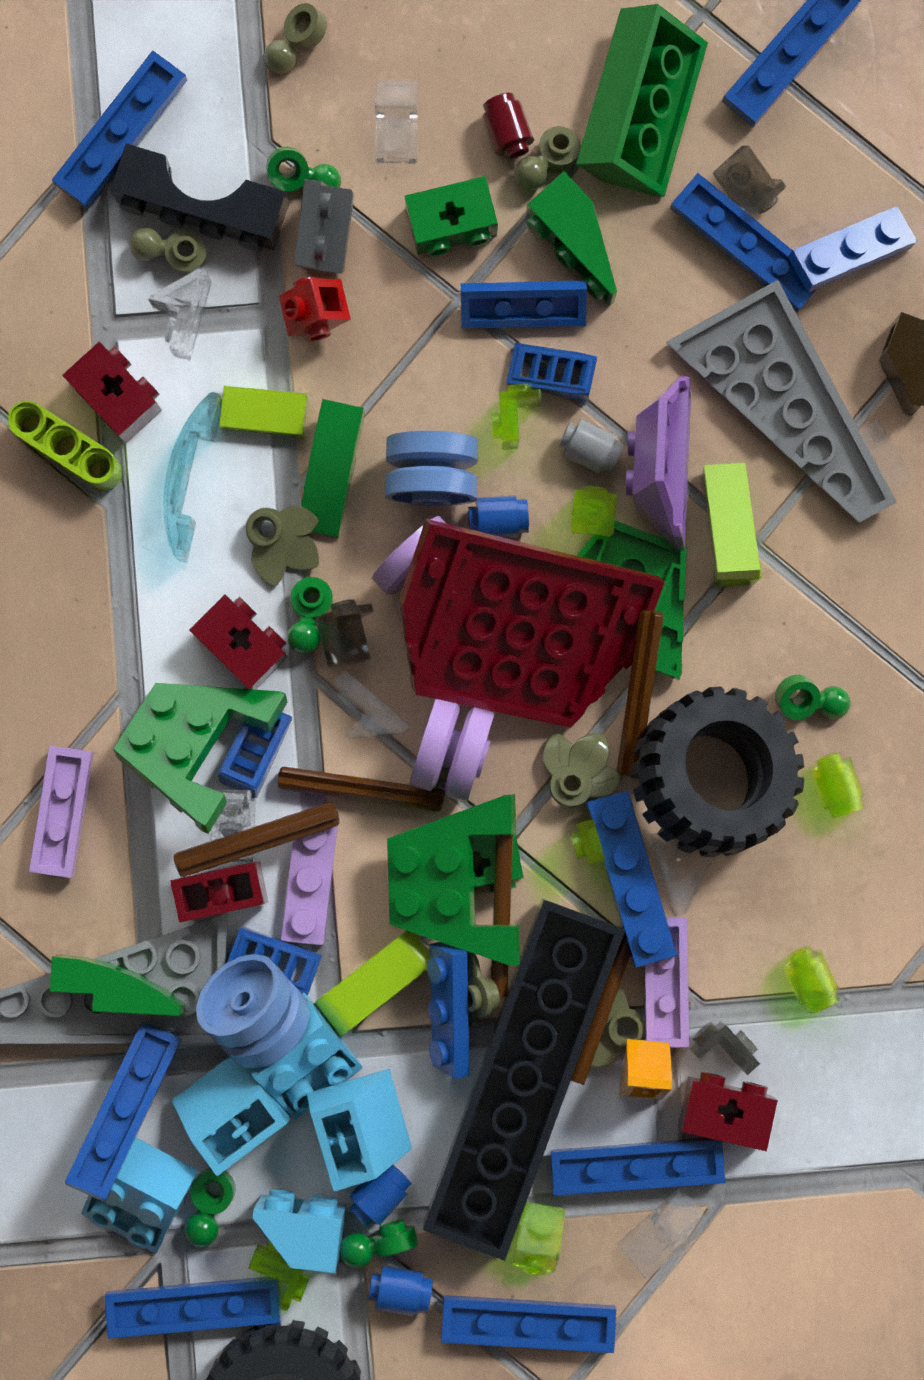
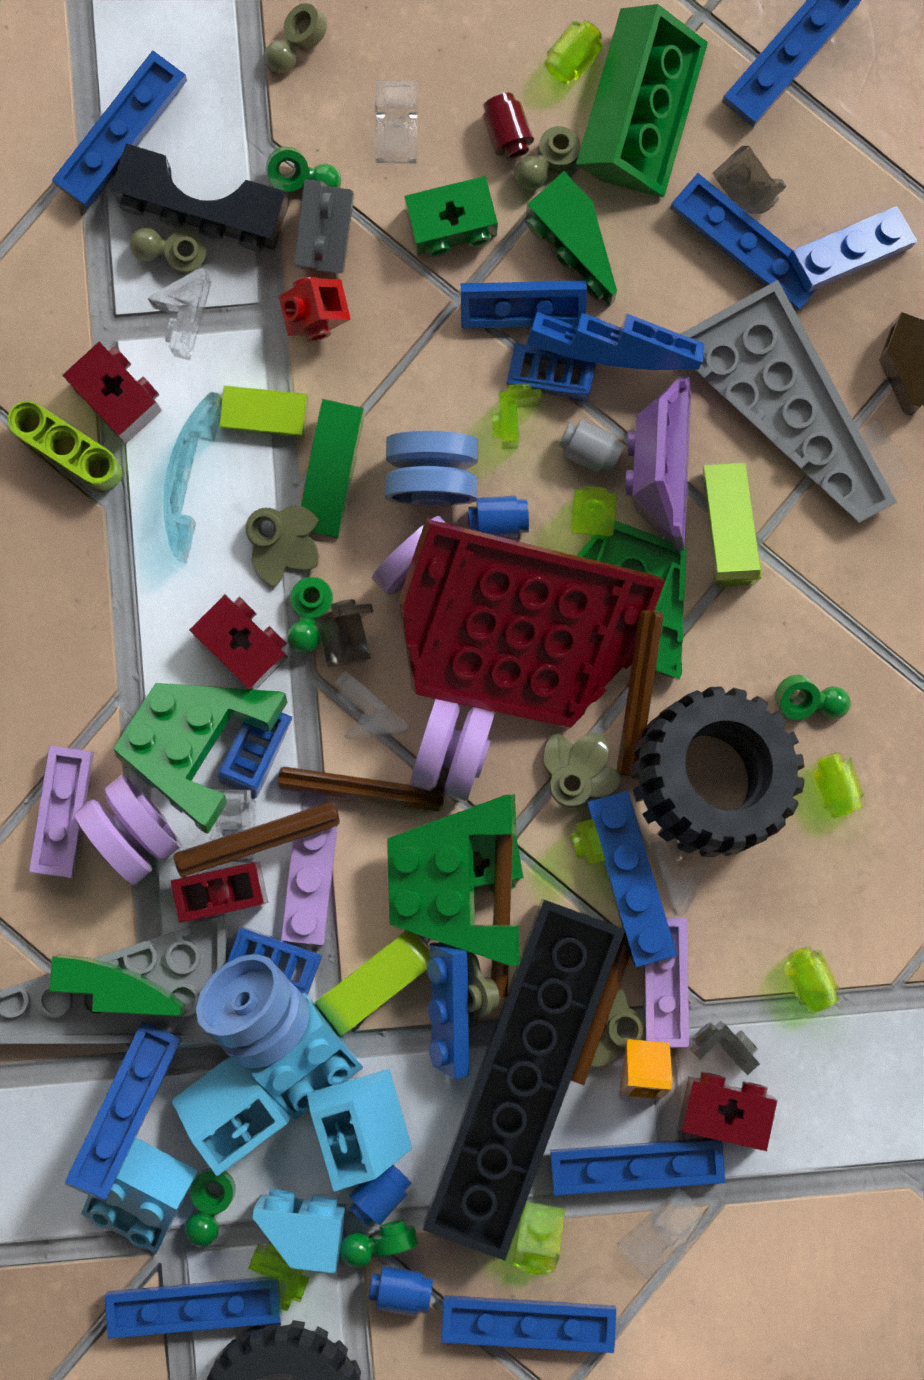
none -> lavender wheel [74,775,182,885]
none -> blue slope [526,312,705,370]
none -> clear neon green brick [544,20,604,85]

